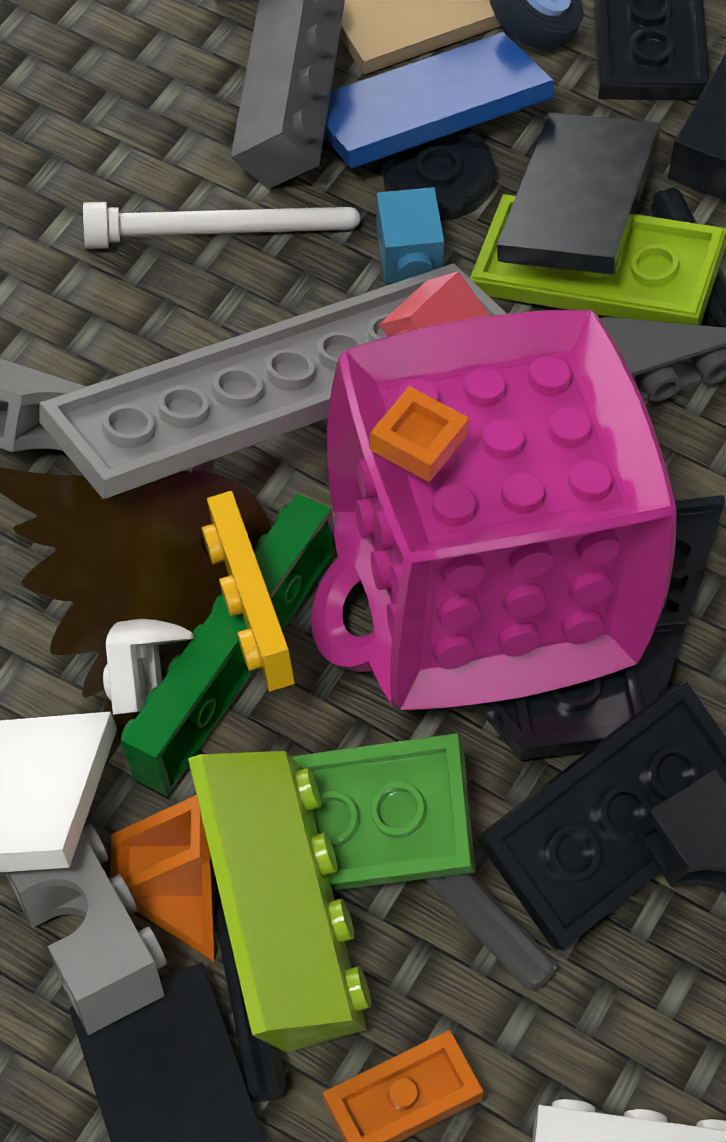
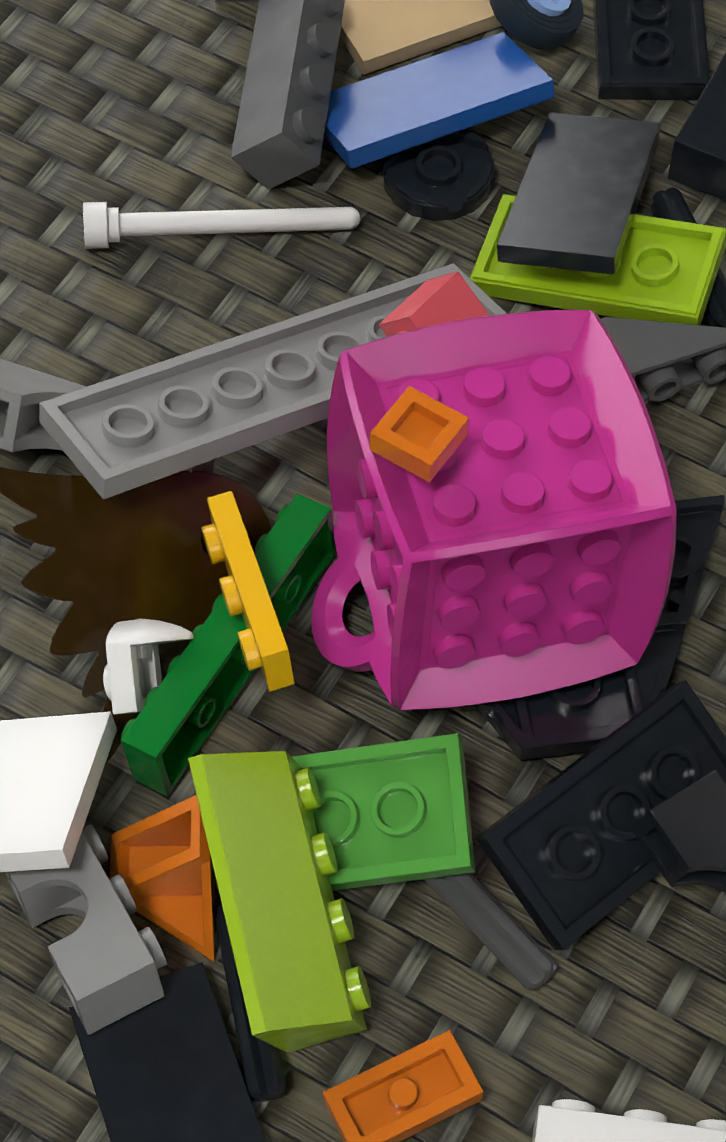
dark azure brick [376,187,444,284] -> none

